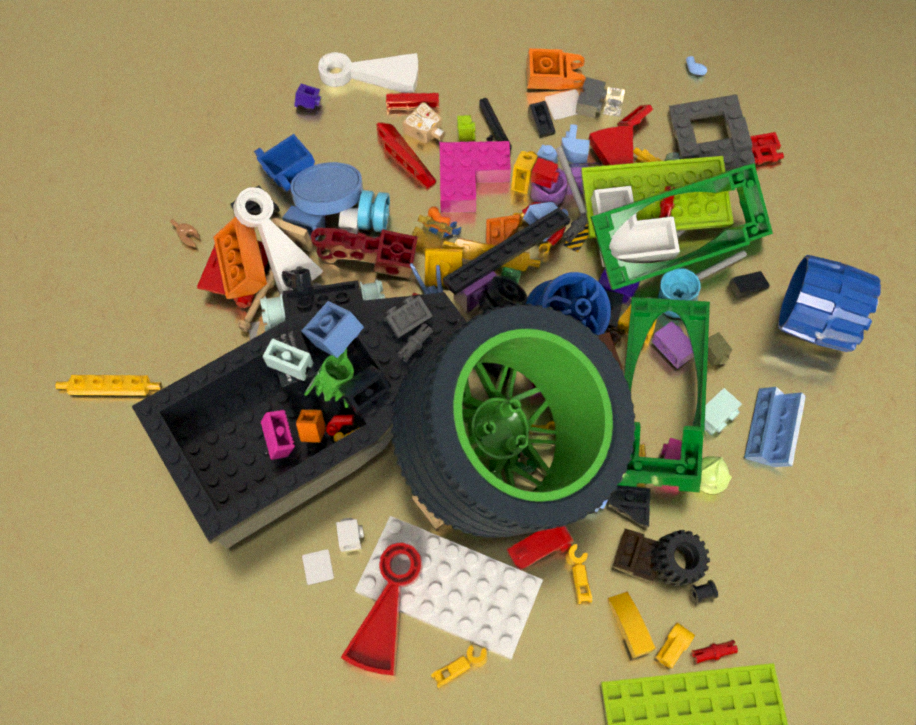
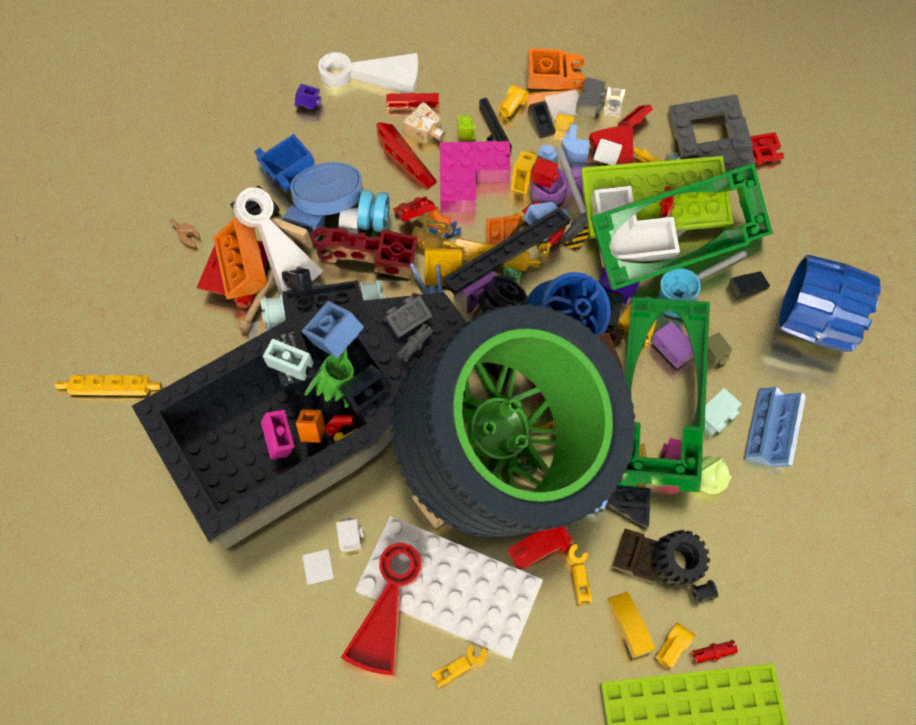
light blue arm [686,56,707,76] -> none
none -> red plate [393,196,436,222]
none -> yellow piece [498,84,529,117]
none -> yellow tile [555,113,574,131]
none -> white sticker [594,139,622,165]

